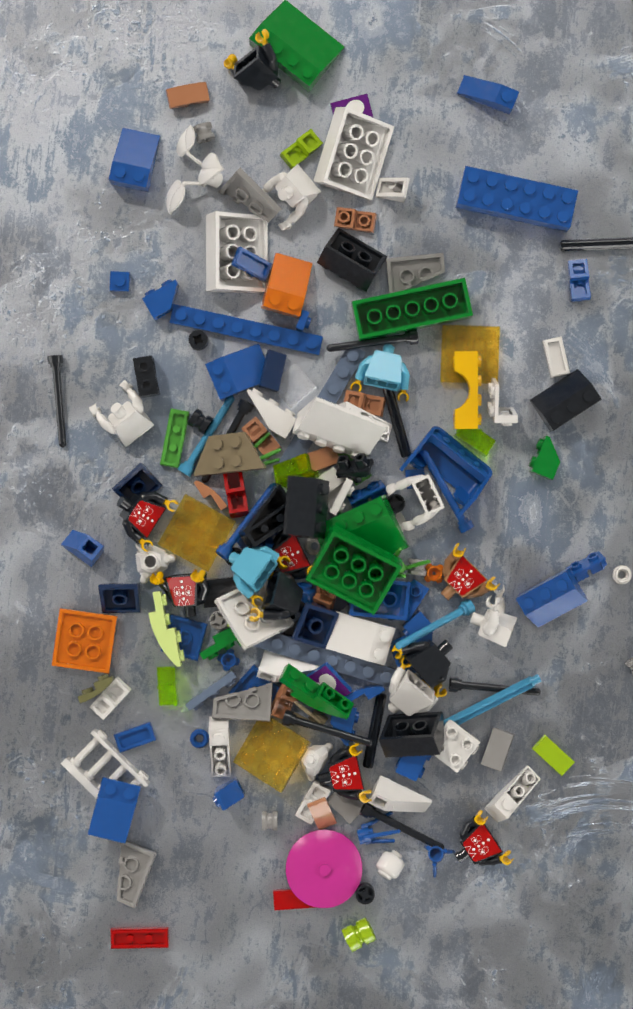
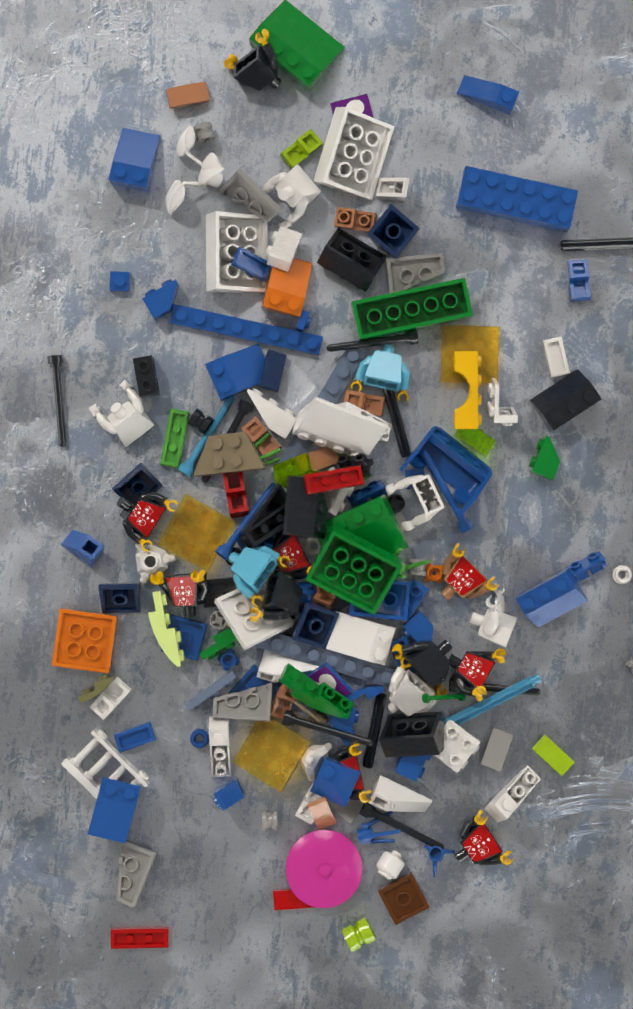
clear neon green panel [157,666,179,706] -> none
black wheel [188,330,208,351] -> none
nougat slope [194,480,228,511] -> none
black wheel [355,882,375,905] -> none
dark azure piece [395,599,476,650] -> none
none -> white brick [265,226,302,272]
none -> red tile [303,465,364,495]
none -> blue slope [310,756,361,807]
none -> dark blue slope [367,204,420,259]
none -> reddish brown plate [378,872,430,925]
none -> green axle [422,692,466,703]
none -> torso [448,648,507,701]

